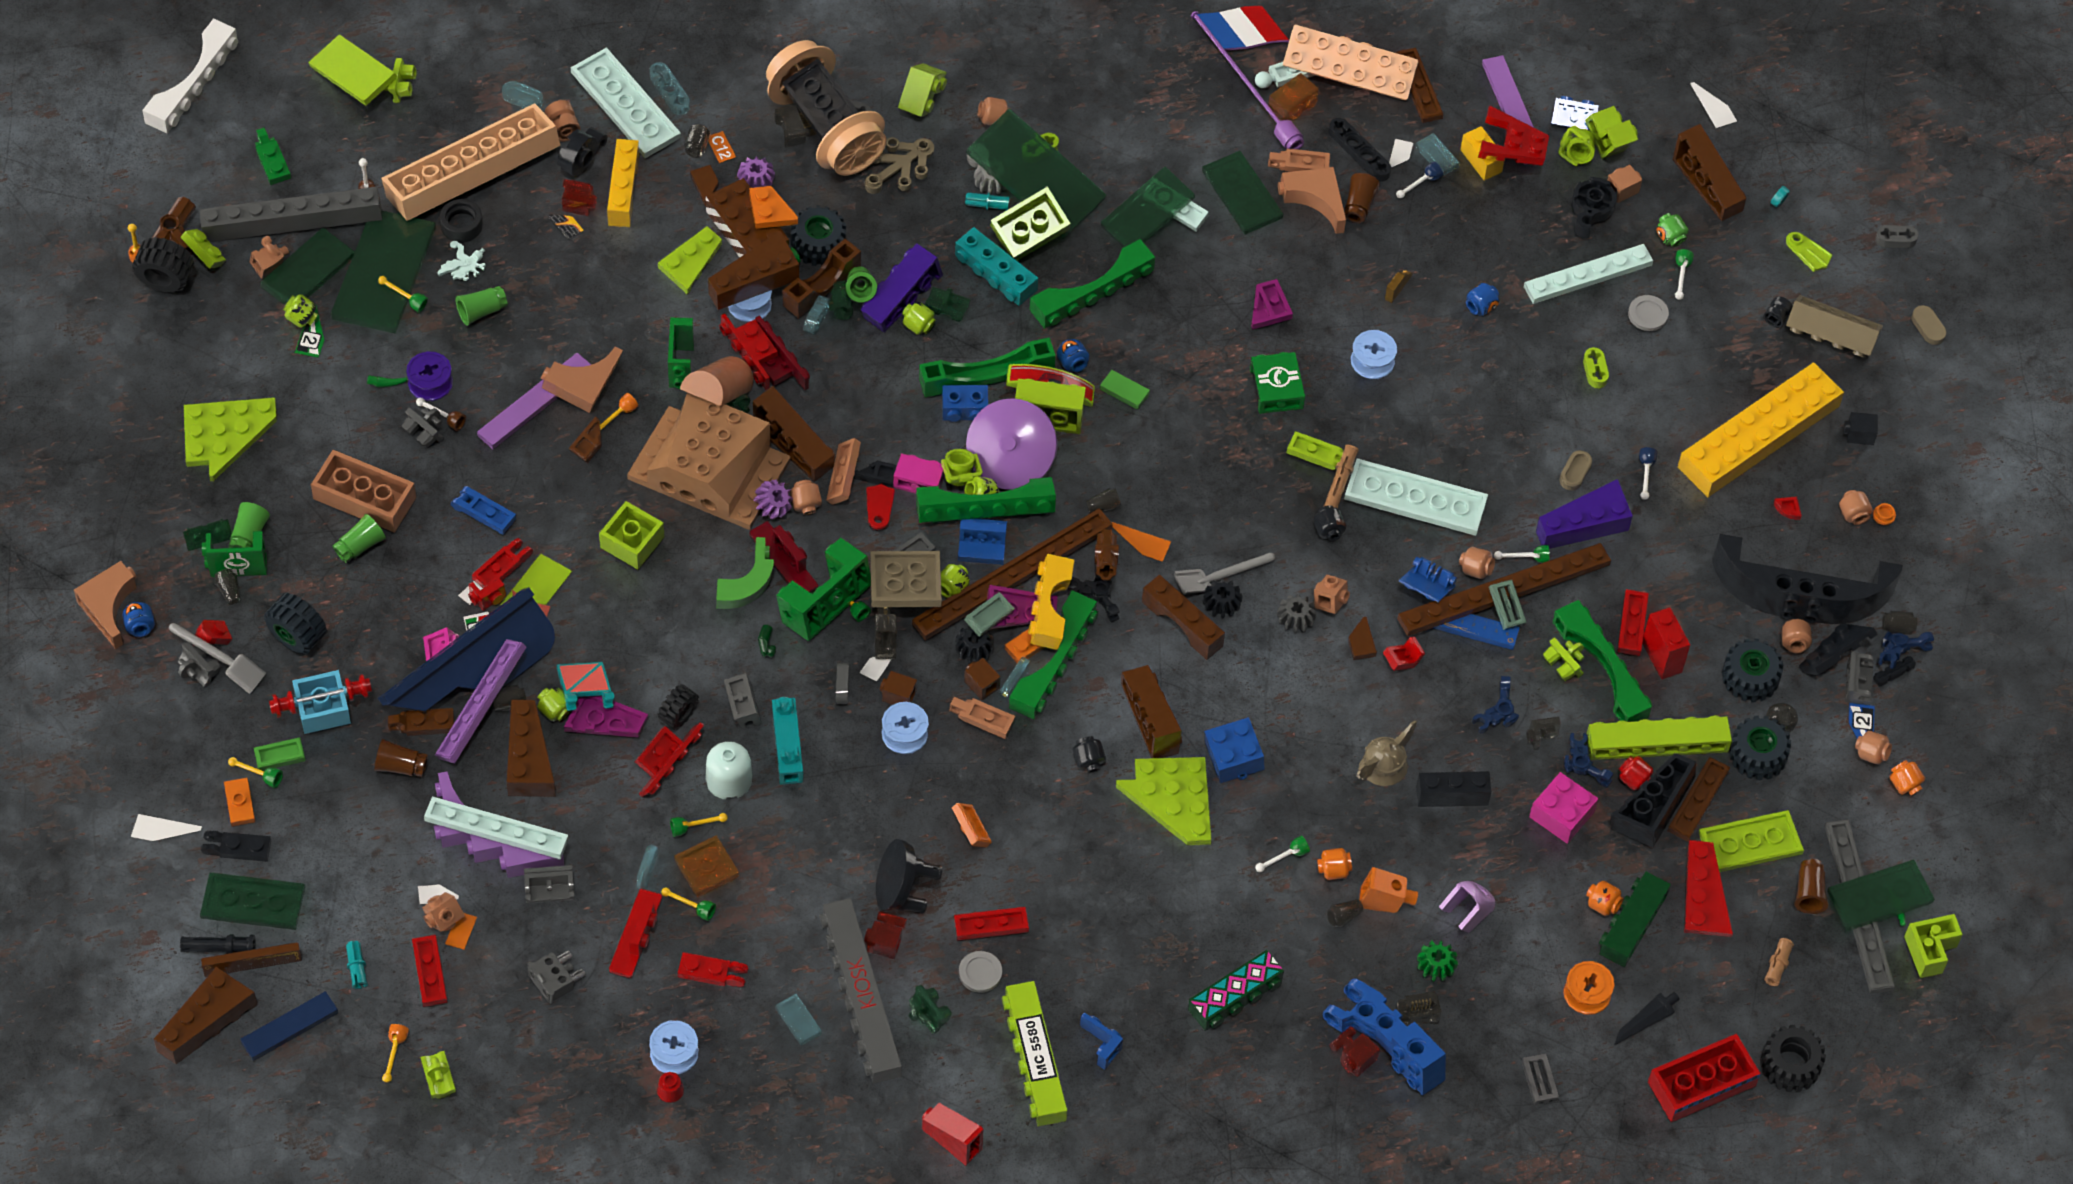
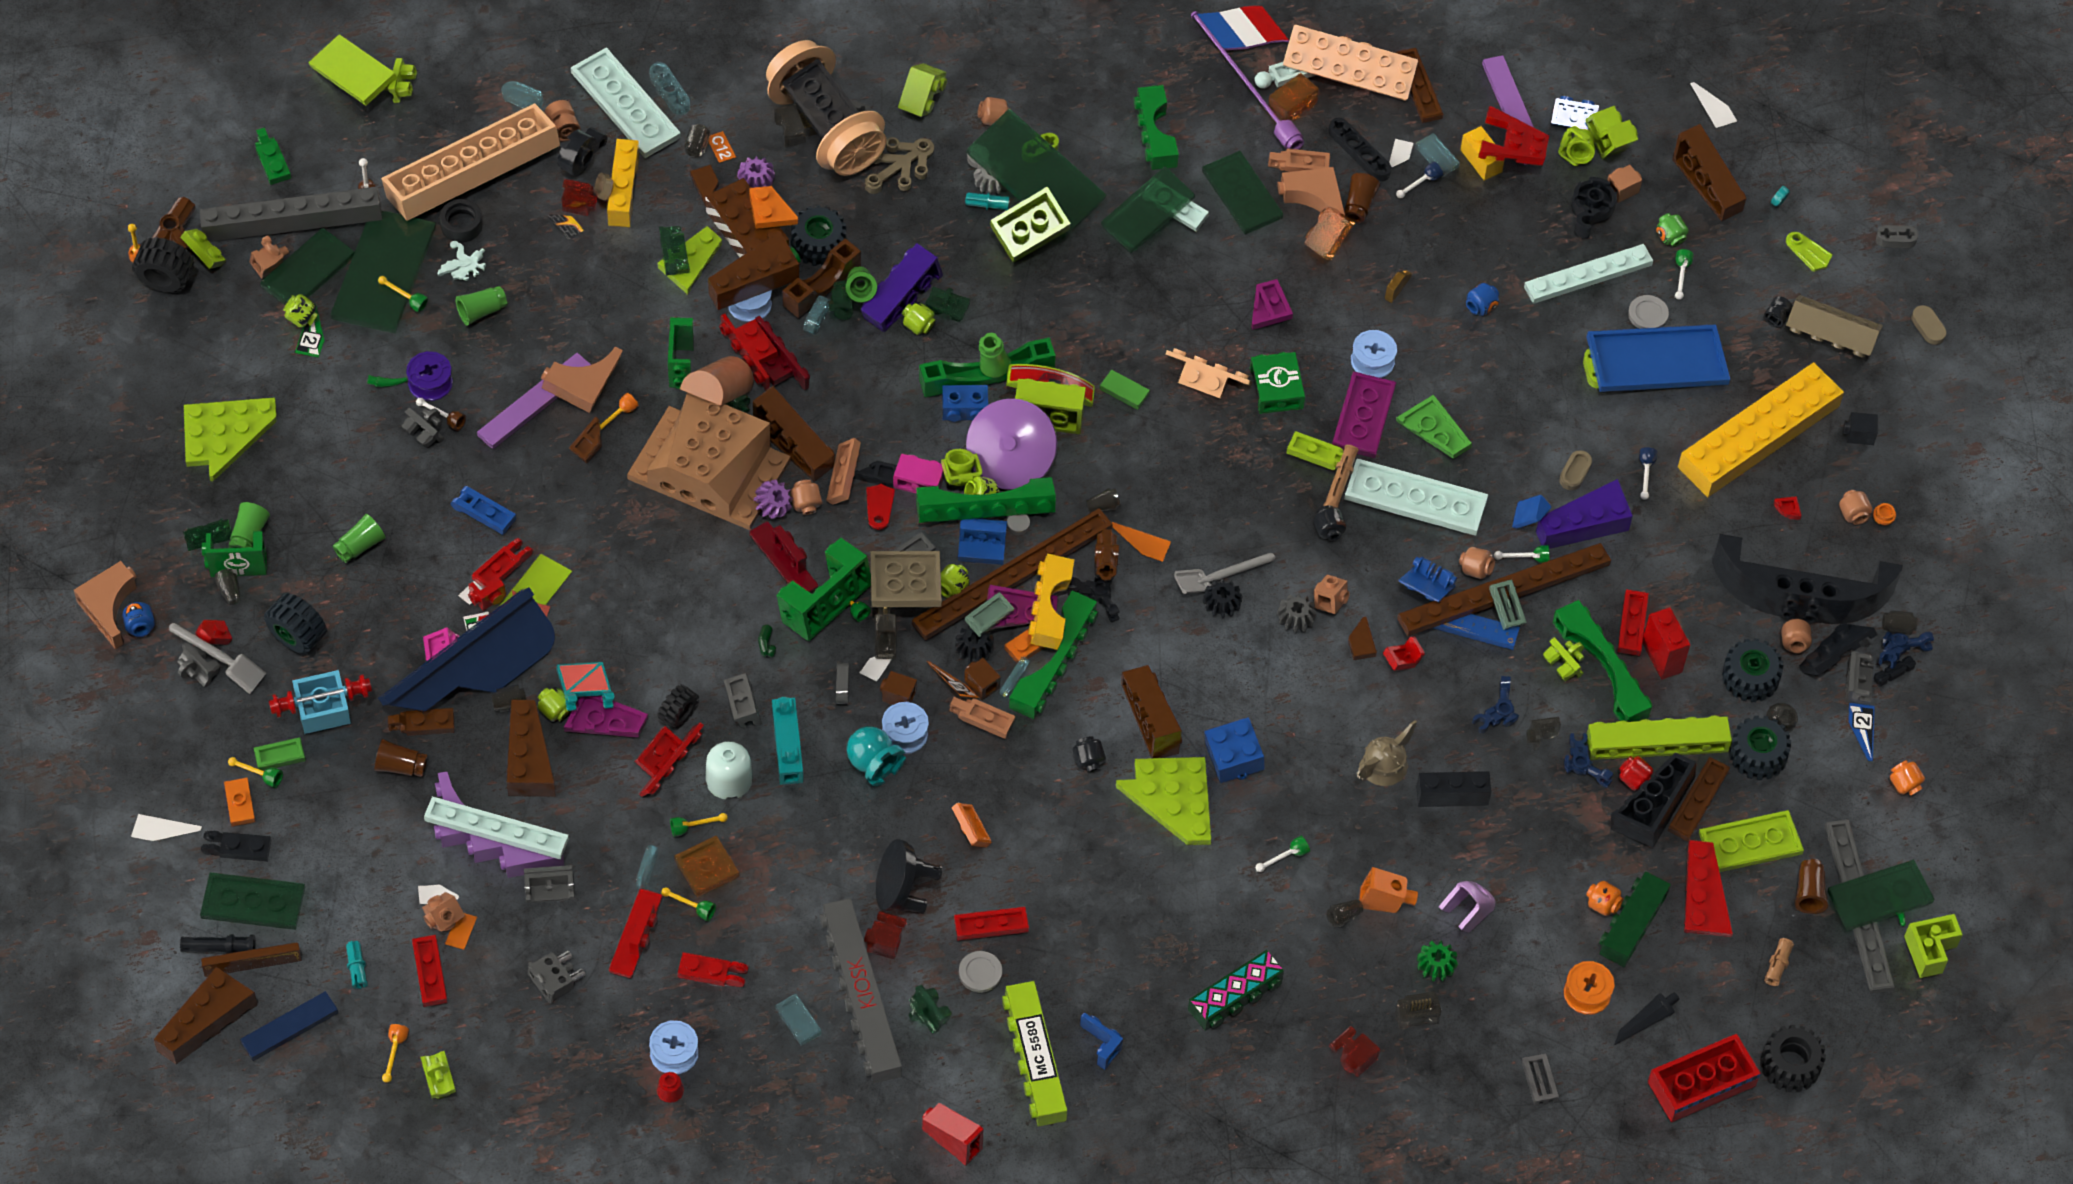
white arch [143,19,238,134] -> none
nougat brick [311,450,416,533] -> none
medium lavender tile [435,639,526,763] -> none
lime brick [599,501,664,569] -> none
bright green arch [716,537,774,609] -> none
teal brick [955,227,1038,306] -> none
green arch [1030,239,1155,329] -> none
blue head [1057,339,1089,372] -> none
reddish brown arch [1142,574,1225,660] -> none
orange head [1317,848,1352,880] -> none
blue brick [1322,978,1446,1095] -> none
dark pink brick [1529,772,1598,844] -> none
nougat head [1855,731,1892,764] -> none
none -> dark tan tile [594,172,613,201]
none -> clear green hinge [659,226,690,276]
none -> teal tile [846,726,906,786]
none -> sticker [926,661,979,698]
none -> bright green plant [979,333,1011,378]
none -> light grey tile [1007,514,1030,536]
none -> green arch [1134,85,1179,170]
none -> light nougat bracket [1166,348,1253,399]
none -> clear orange brick [1304,207,1355,260]
none -> magenta tile [1332,371,1396,458]
none -> bright green wing [1396,395,1472,459]
none -> blue slope [1512,495,1551,529]
none -> blue tile [1586,325,1731,392]

